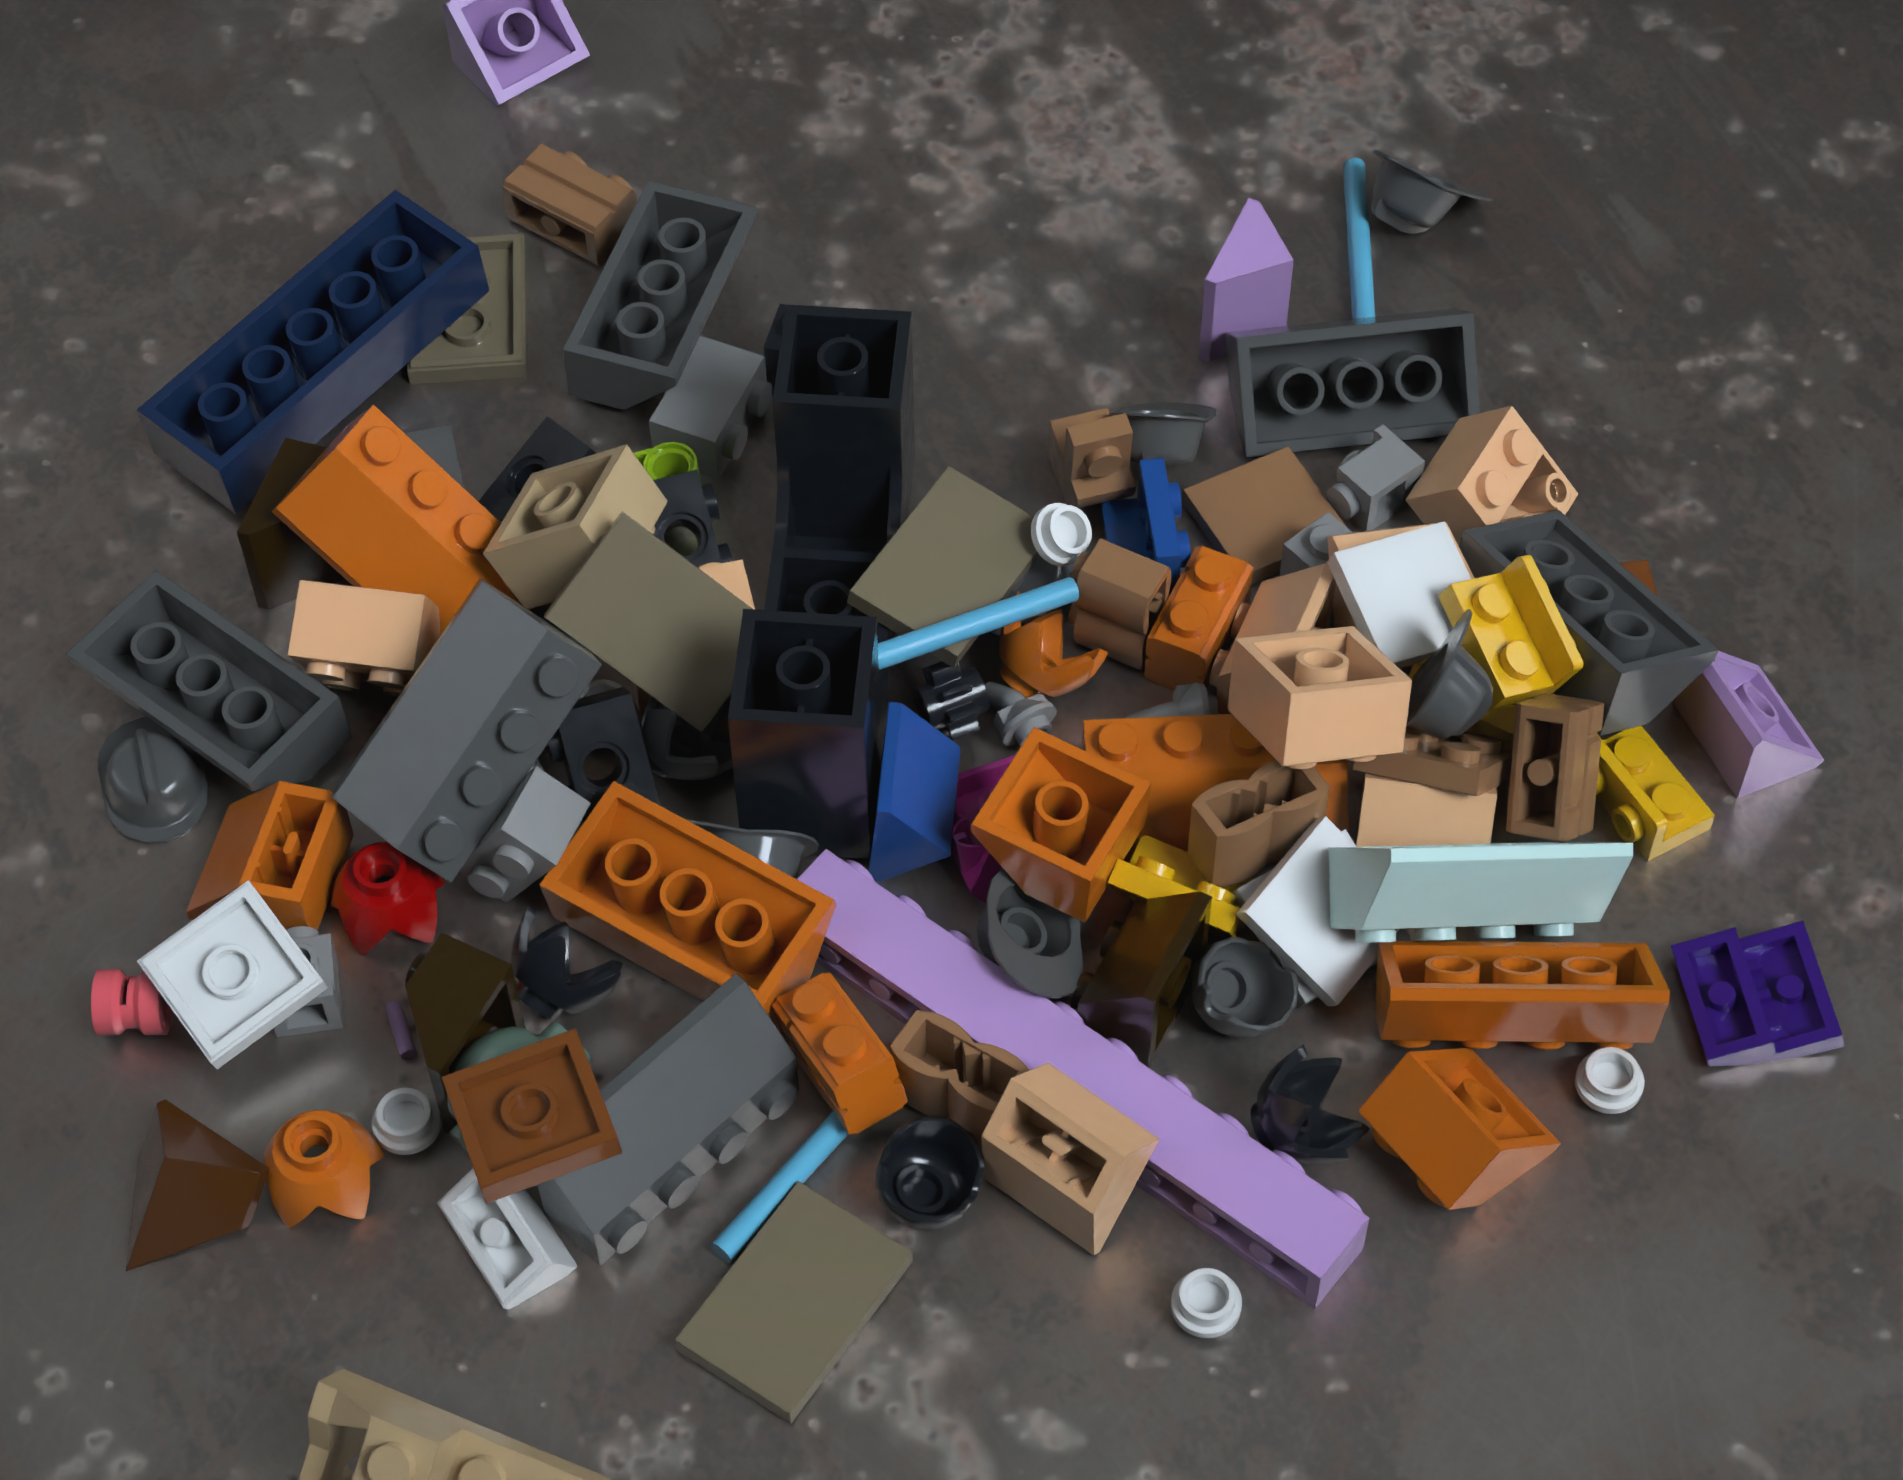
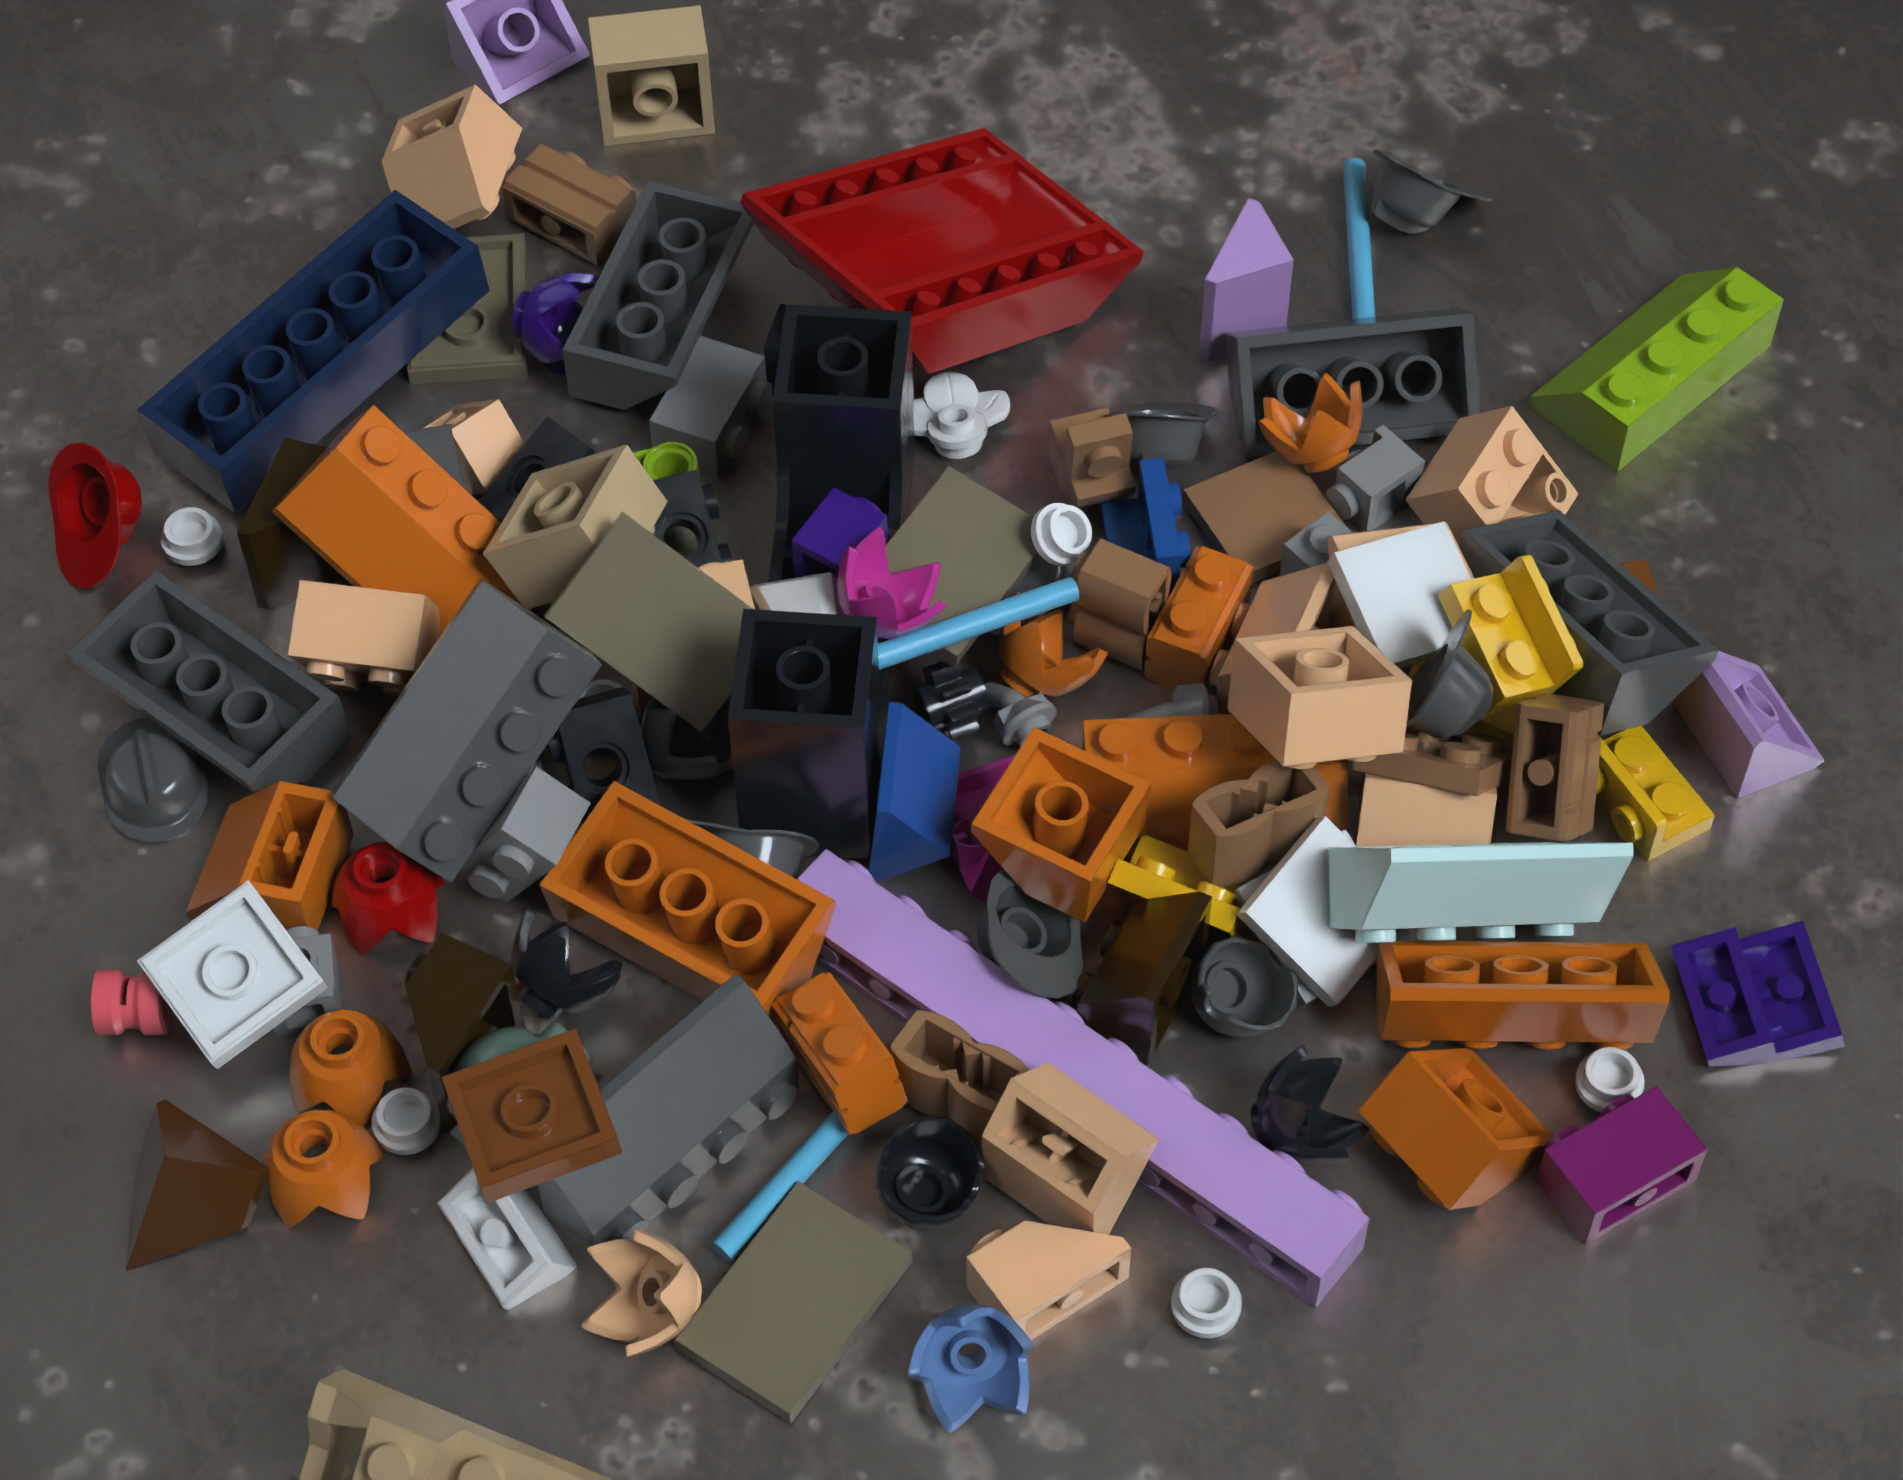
lavender piece [385,1001,417,1060] -> none
none -> red piece [48,442,142,588]
none -> white plate [160,507,223,566]
none -> orange piece [289,1009,412,1128]
none -> light nougat slope [381,84,523,229]
none -> light nougat slope [416,399,525,494]
none -> dark purple piece [512,273,599,376]
none -> light nougat piece [581,1229,702,1357]
none -> tan brick [588,5,715,146]
none -> red slope [740,128,1145,374]
none -> white piece [750,572,842,615]
none -> dark purple brick [791,488,888,579]
none -> dark pink piece [837,527,947,641]
none -> medium blue piece [908,1304,1034,1433]
none -> white plate [914,372,1010,459]
none -> light nougat slope [966,1220,1131,1340]
none -> orange piece [1258,373,1363,473]
none -> lime slope [1527,267,1784,472]
none -> magenta brick [1536,1086,1708,1245]

